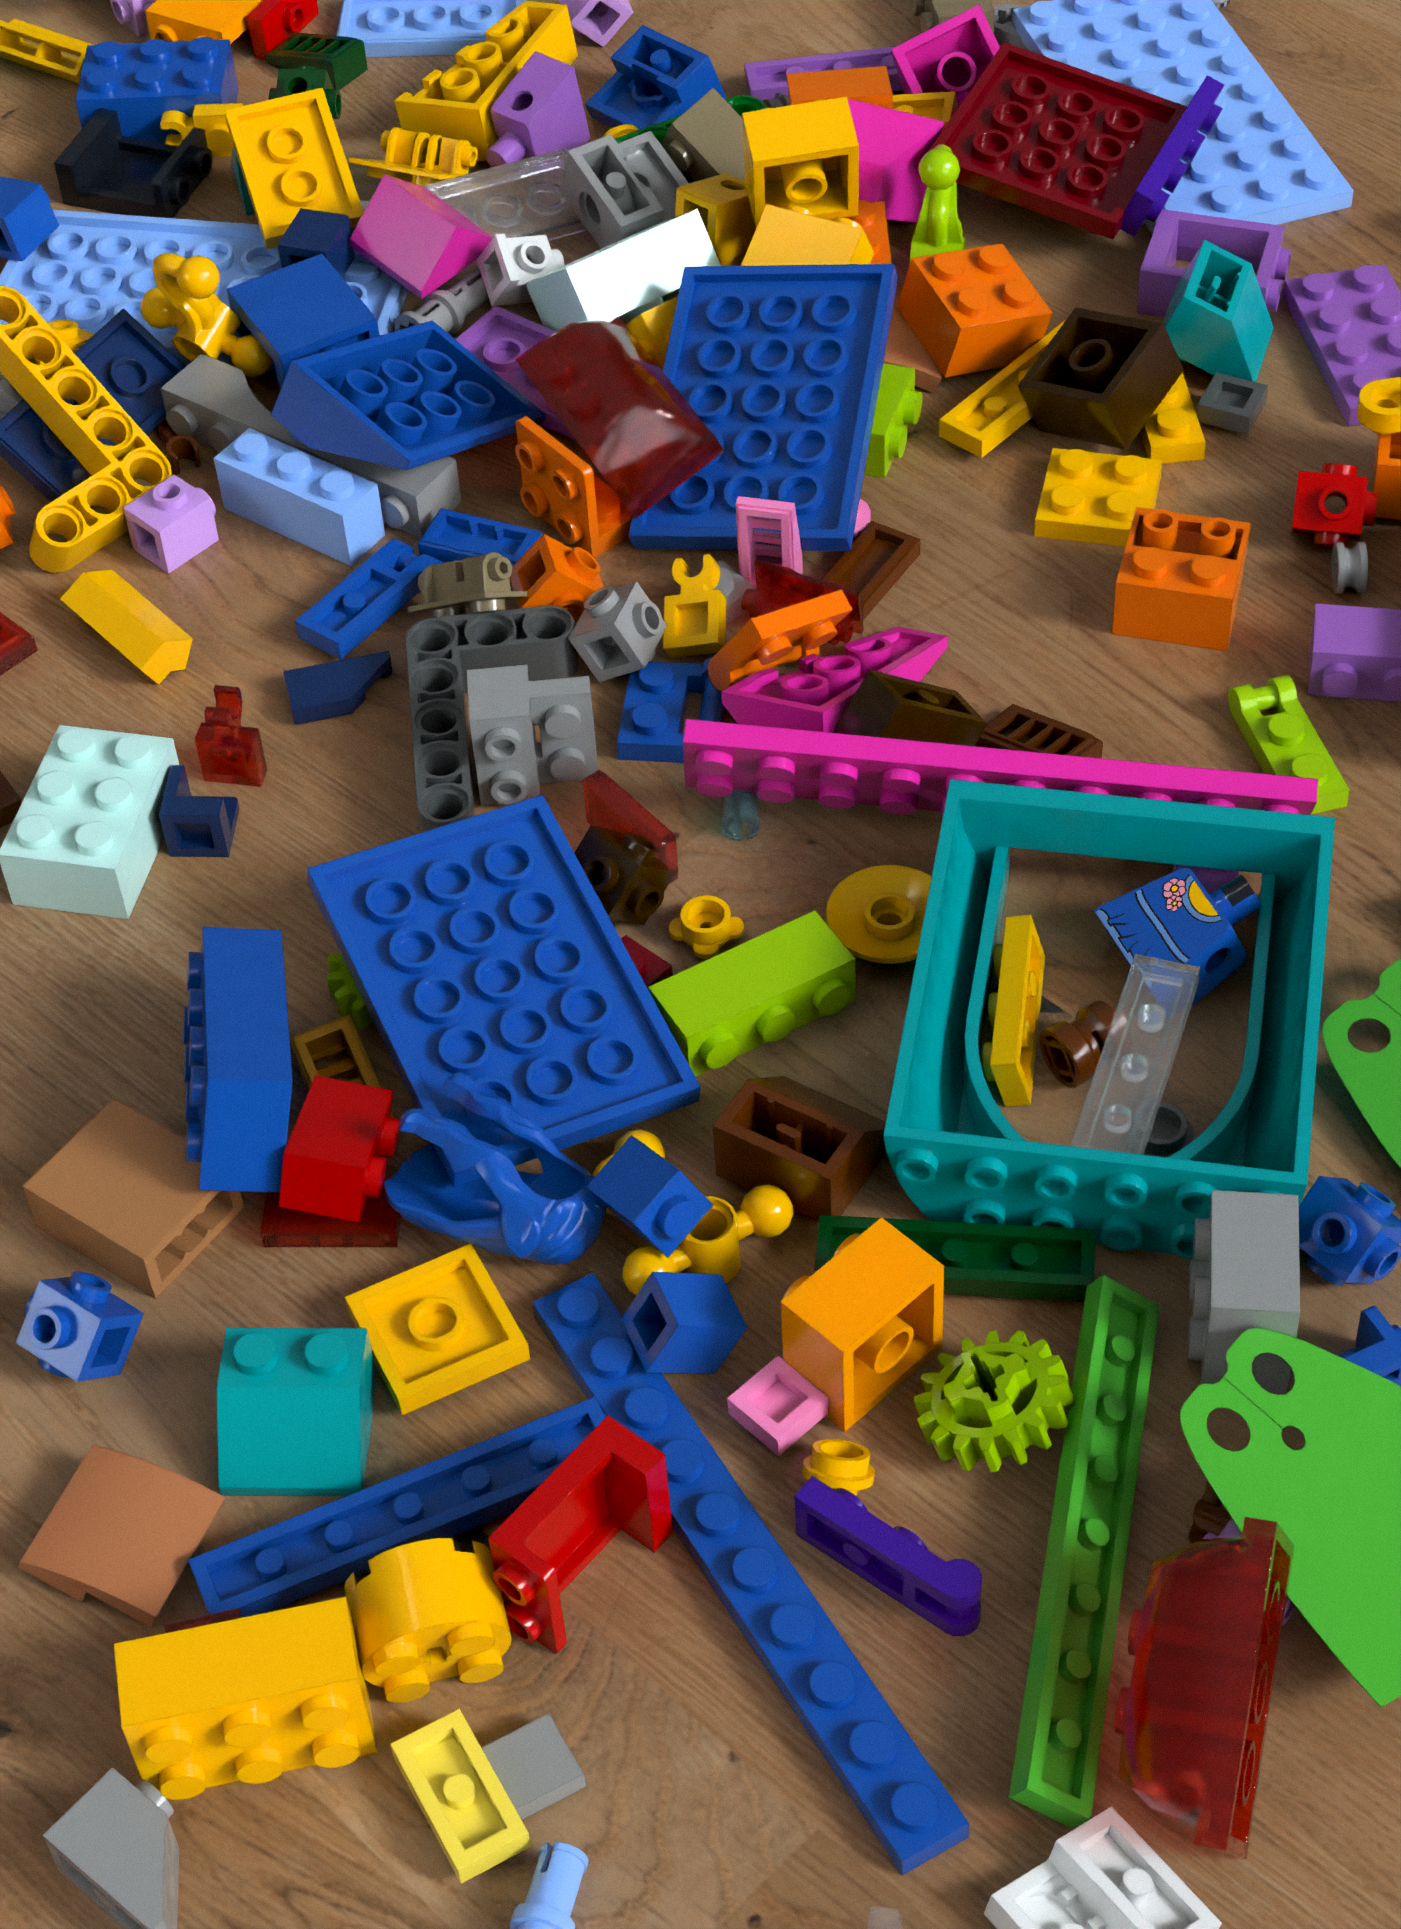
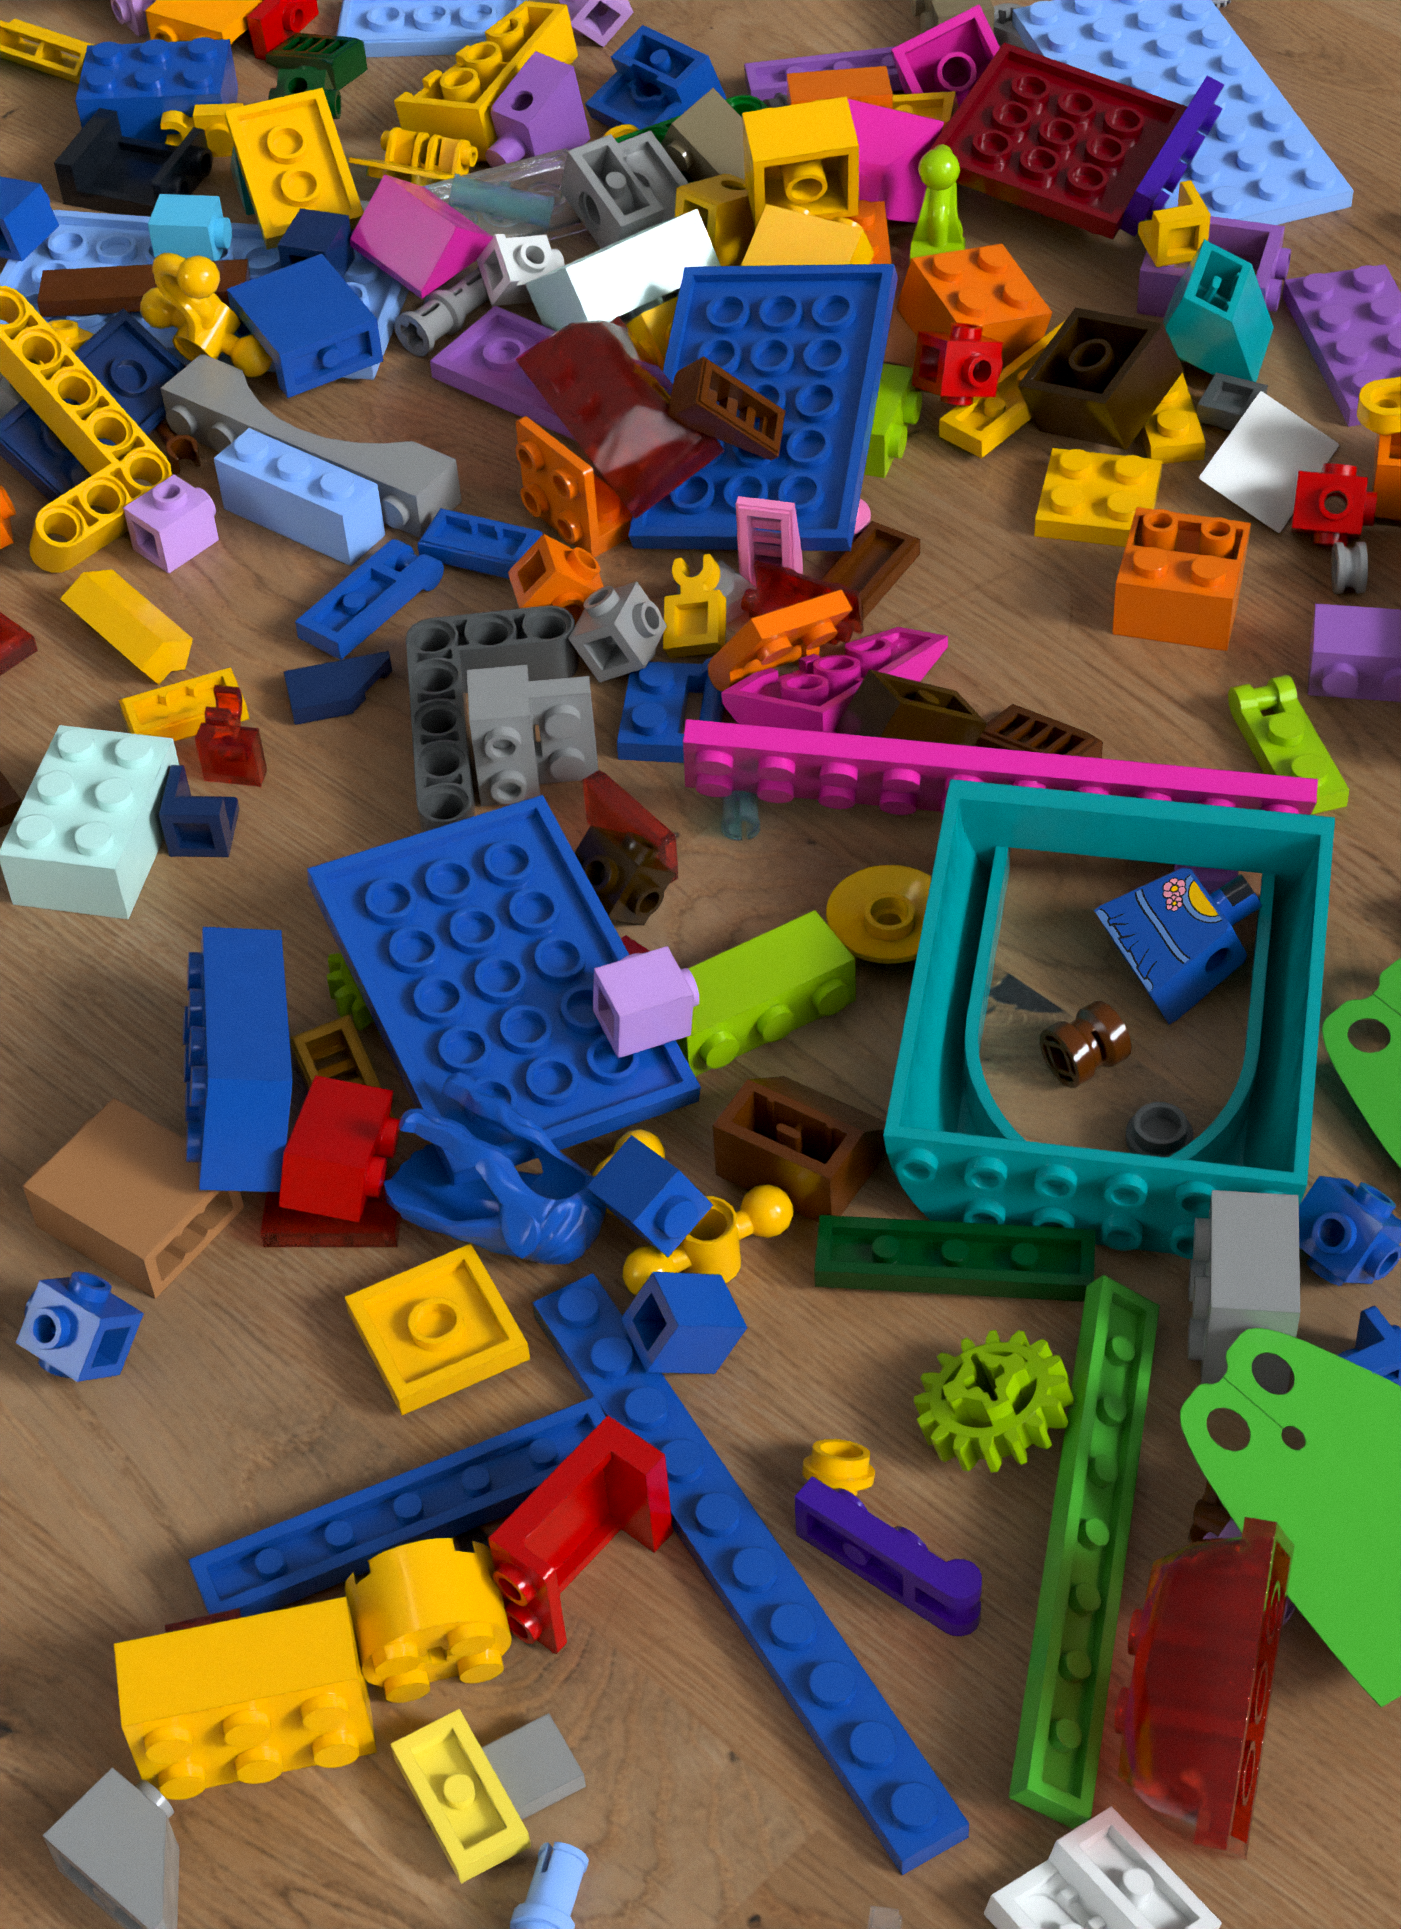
nougat slope [18,1445,226,1628] -> none
teal slope [217,1328,377,1496] -> none
blue slope [271,320,546,470] -> none
dark tan hinge [408,552,528,618] -> none
yellow plate [669,895,744,959] -> none
bright pink plate [727,1356,829,1457] -> none
light orange brick [780,1217,944,1433] -> none
yellow plate [982,915,1045,1107] -> none
clear tile [1070,954,1200,1155] -> none
none -> reddish brown tile [37,259,250,317]
none -> yellow plate [118,667,249,741]
none -> medium azure brick [147,194,232,261]
none -> clear light blue pin [449,173,555,230]
none -> lavender brick [593,946,699,1058]
none -> reddish brown slope [668,356,785,461]
none -> red brick [911,323,1003,406]
none -> yellow panel [1138,180,1211,267]
none -> white sticker [1199,391,1339,533]

